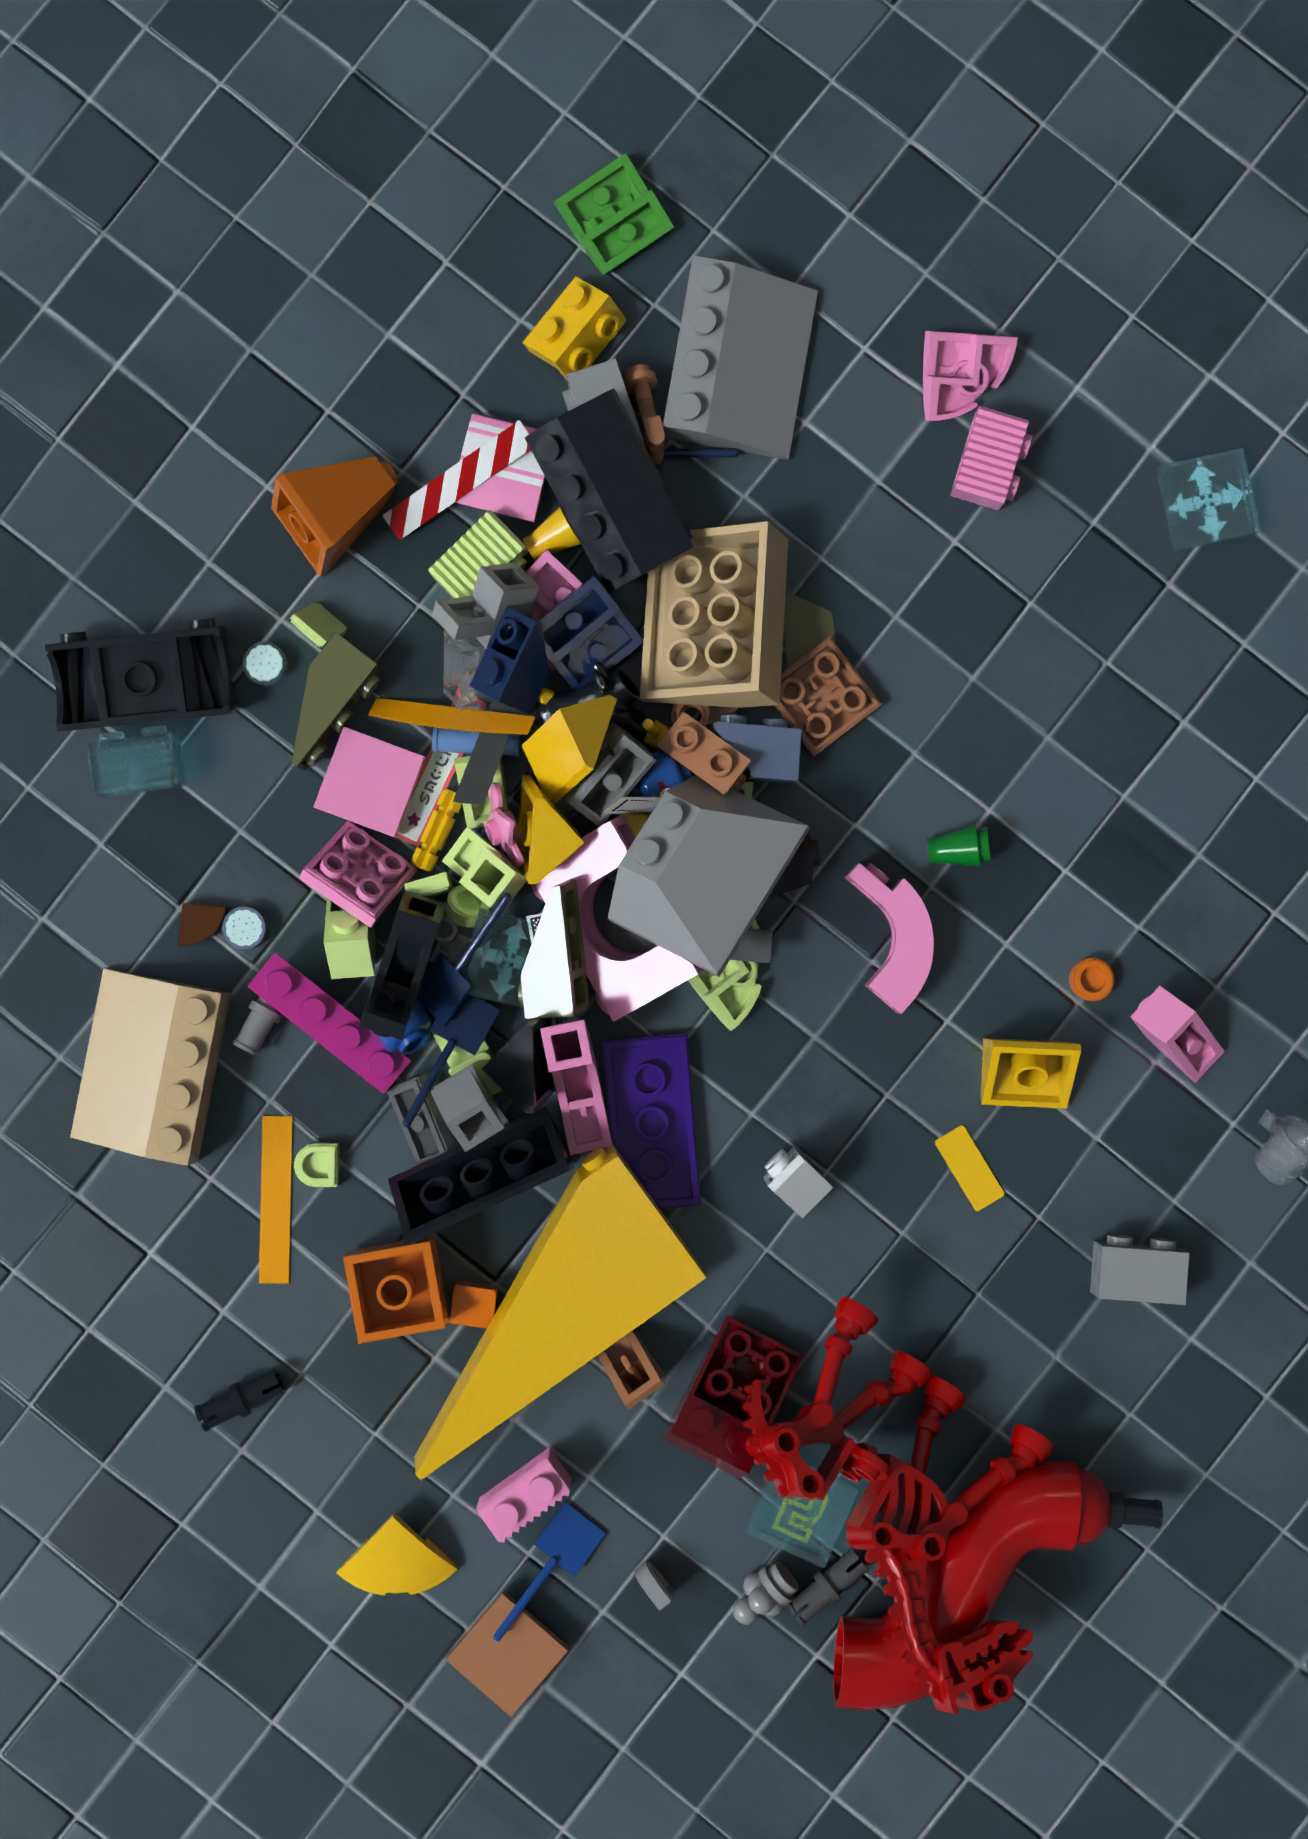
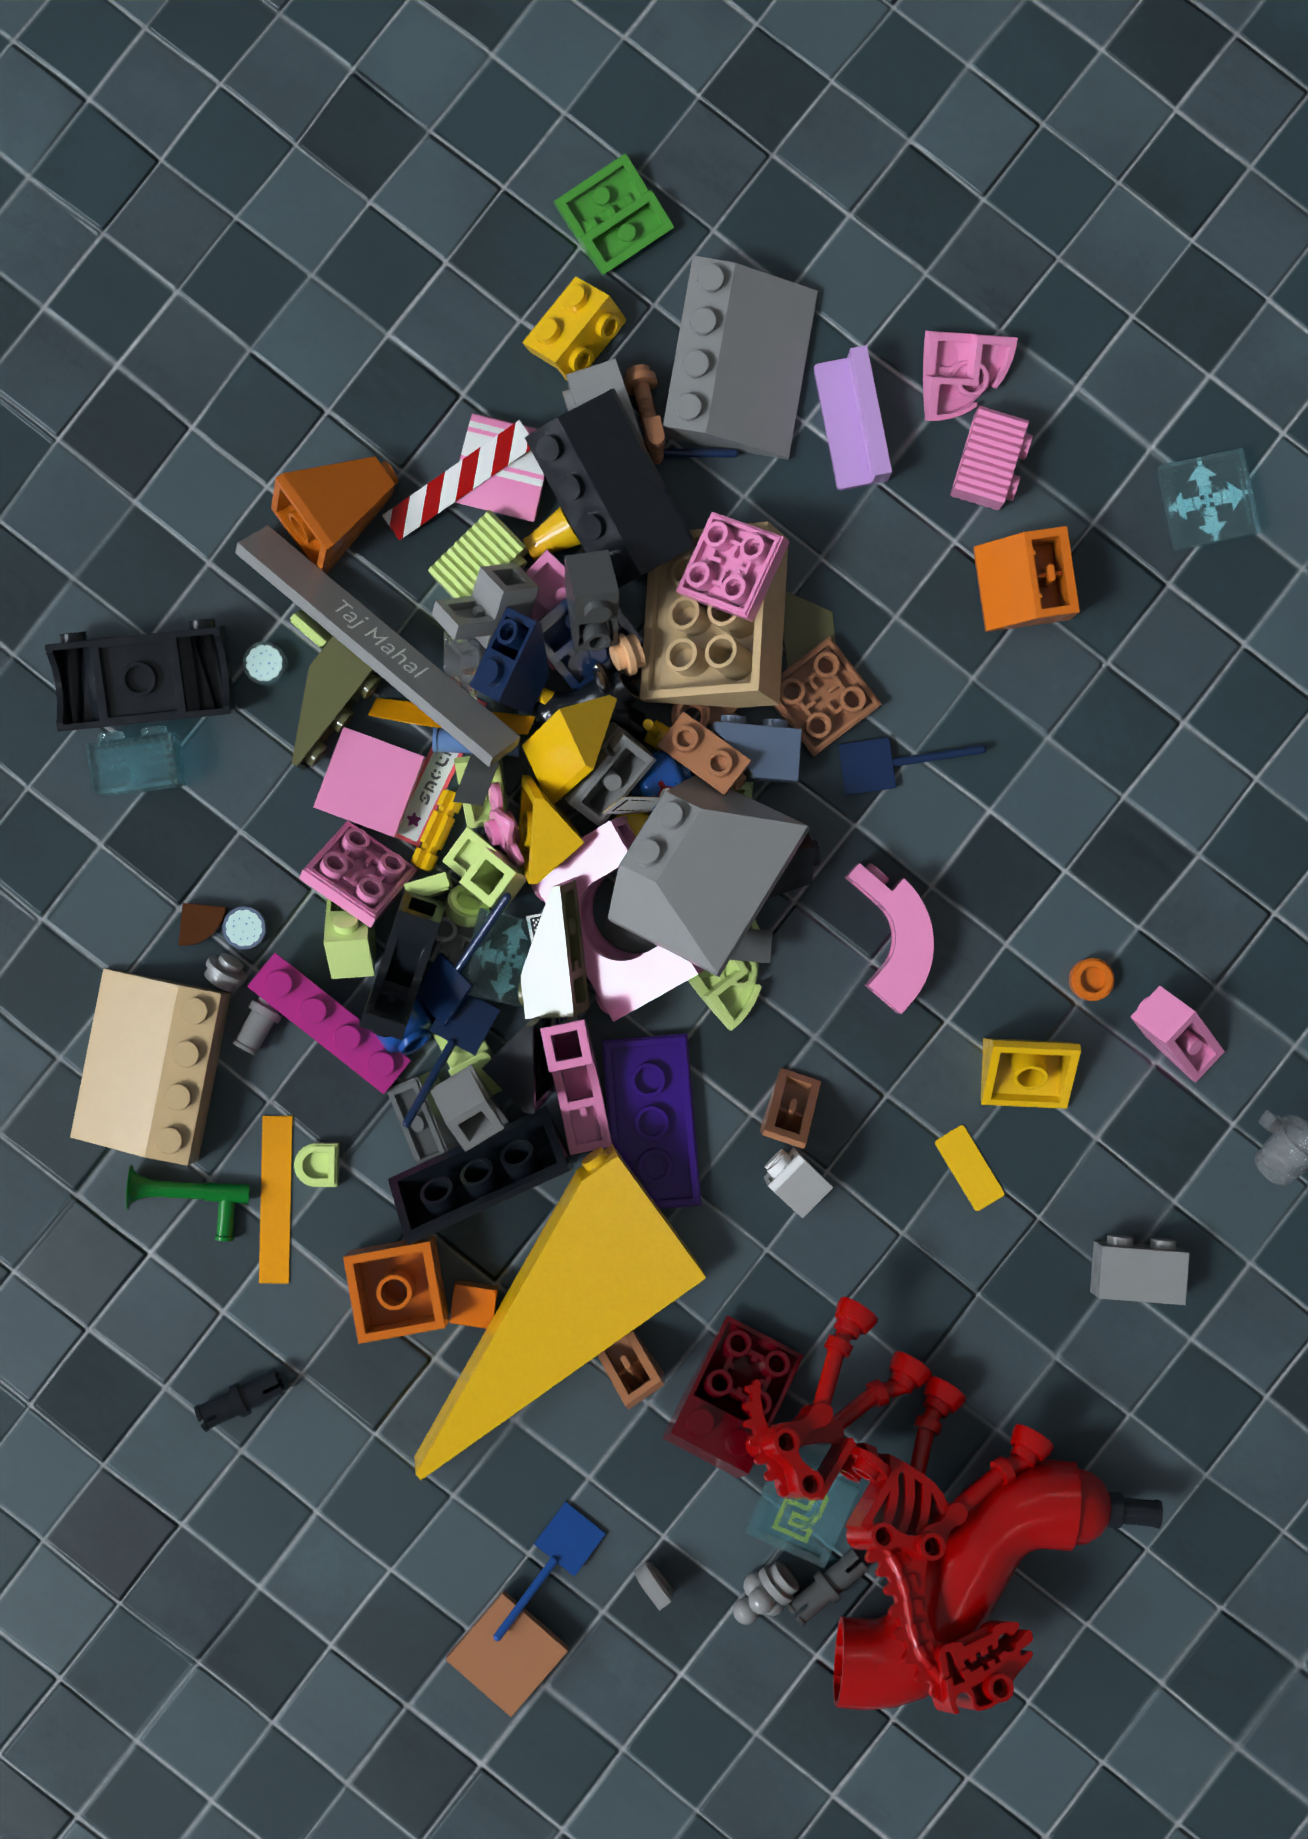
yellow brick [336,1512,458,1596] -> none
bright pink brick [476,1448,572,1543] -> none
green cone [927,824,991,867] -> none
none -> green piece [126,1165,250,1242]
none -> light grey plate [204,953,247,992]
none -> light grey tile [235,525,521,767]
none -> dark grey slope [565,550,619,652]
none -> light nougat plate [609,633,646,676]
none -> bright pink tile [676,512,789,622]
none -> nougat slope [759,1068,821,1149]
none -> lavender panel [814,345,892,491]
none -> dark blue piece [838,737,987,796]
none -> orange slope [973,526,1080,632]

